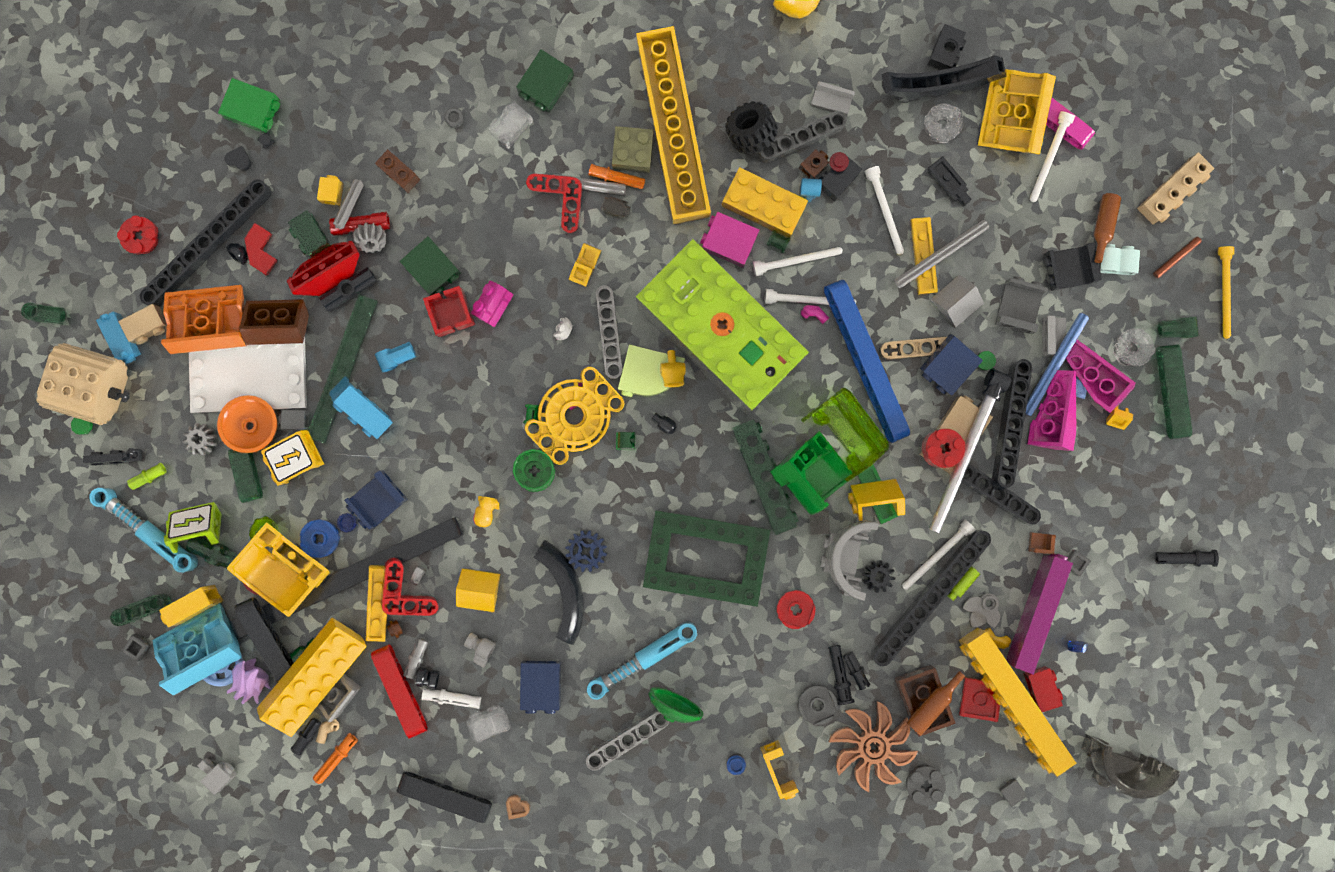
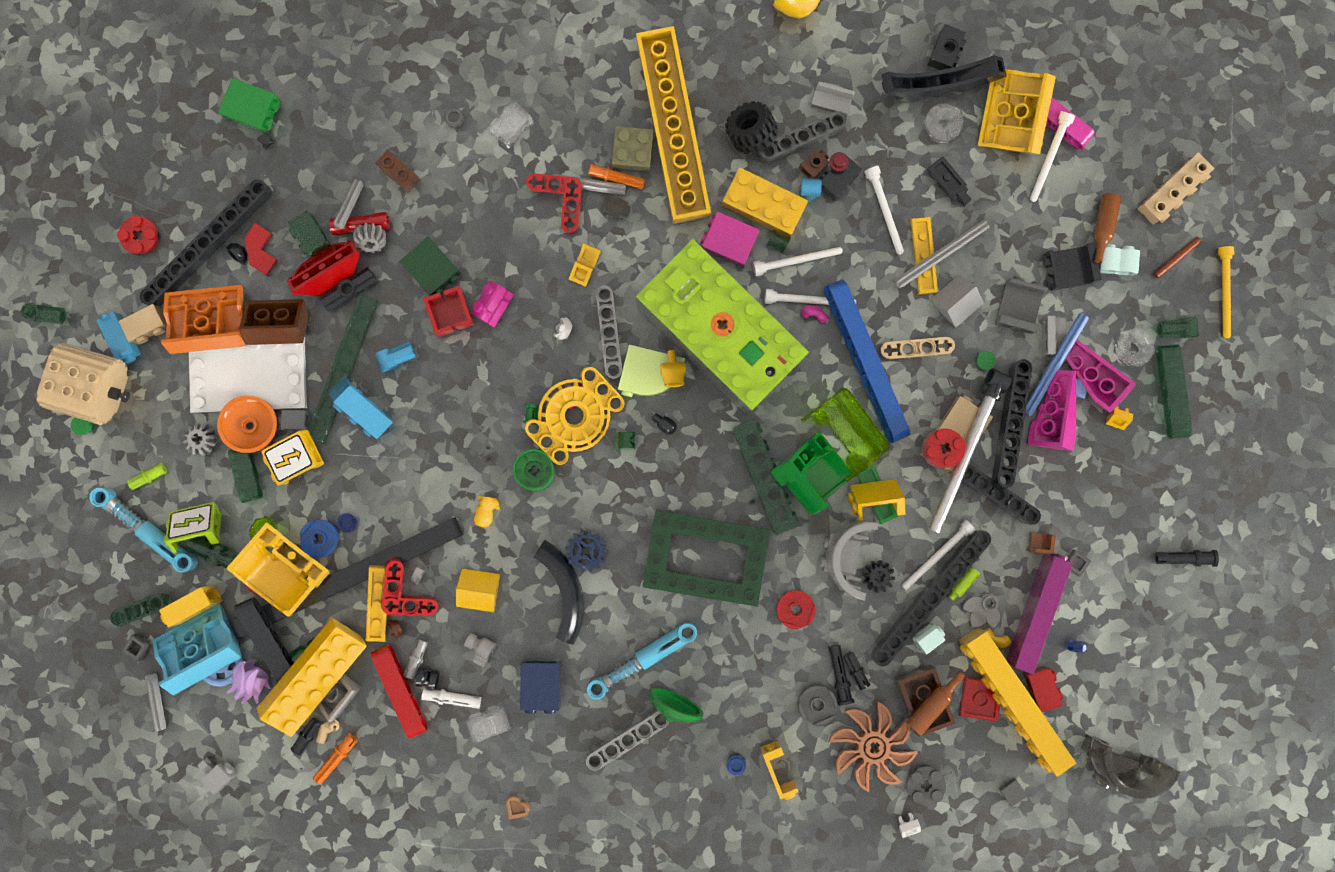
black hinge [83,448,142,466] -> none
black tile [224,146,251,171] -> none
yellow brick [317,175,344,206] -> none
dark blue panel [344,470,408,530] -> none
black beam [396,771,492,823] -> none
dark green brick [516,49,574,113] -> none
dark blue brick [919,334,983,396] -> none
none -> light grey axle [145,673,166,731]
none -> white tile [899,813,921,838]
none -> light aqua brick [911,623,945,655]

